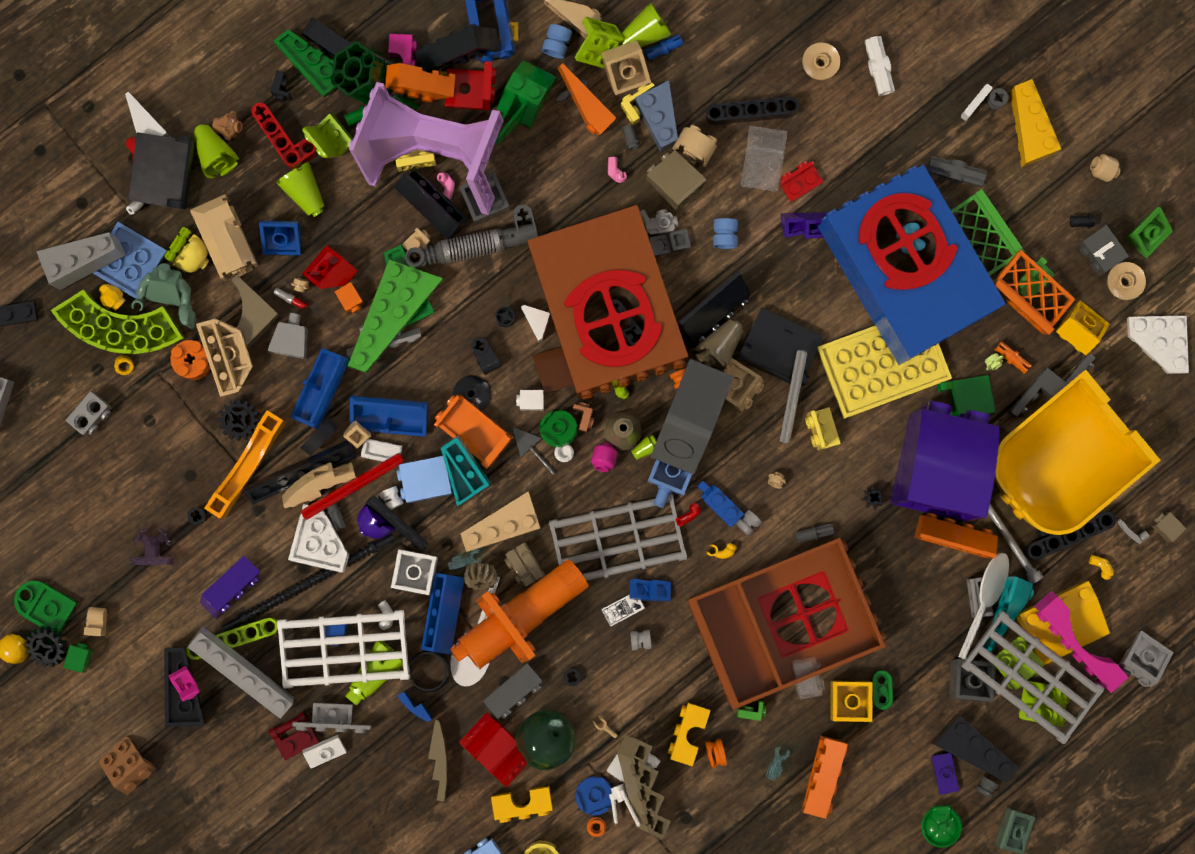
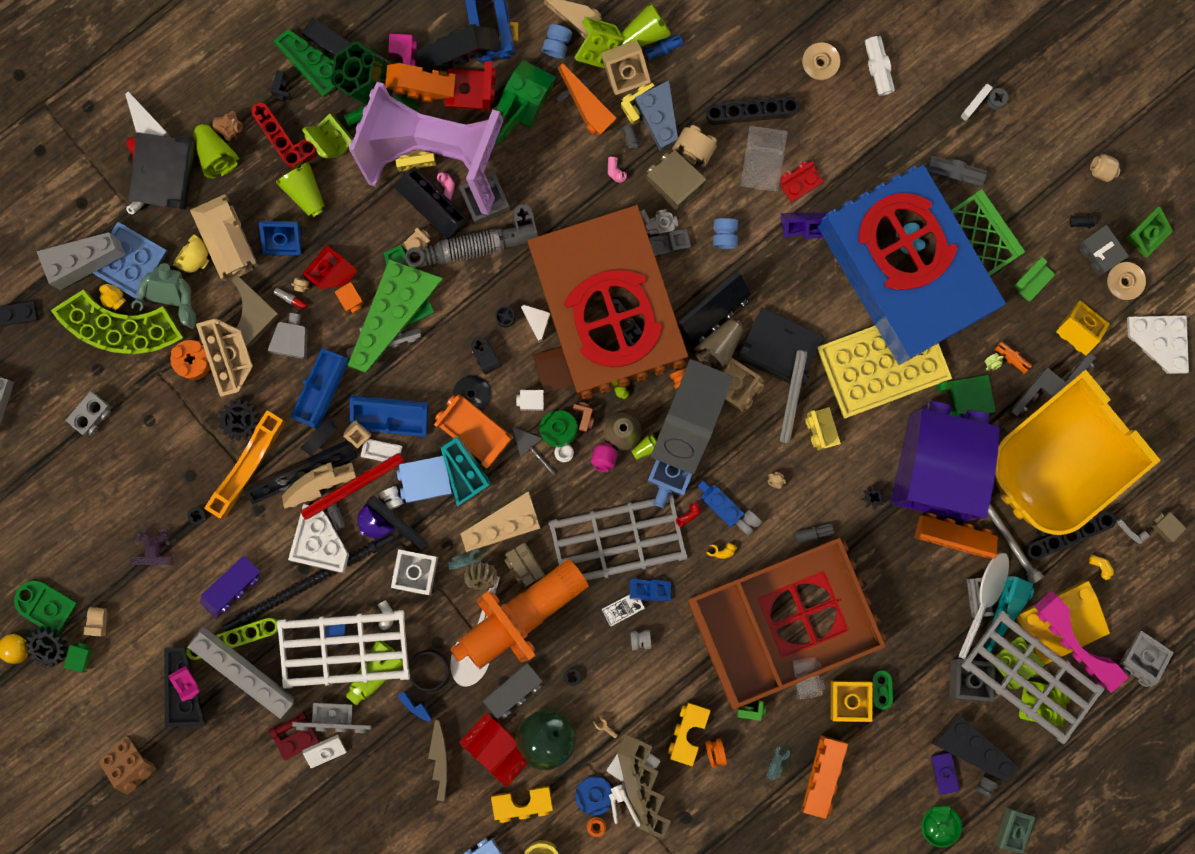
yellow piece [114,355,134,375] -> none
lime axle [164,227,192,262] -> none
blue brick [421,573,464,654] -> none
orange fence [992,250,1075,335] -> none
yellow wedge [1010,79,1061,168] -> none

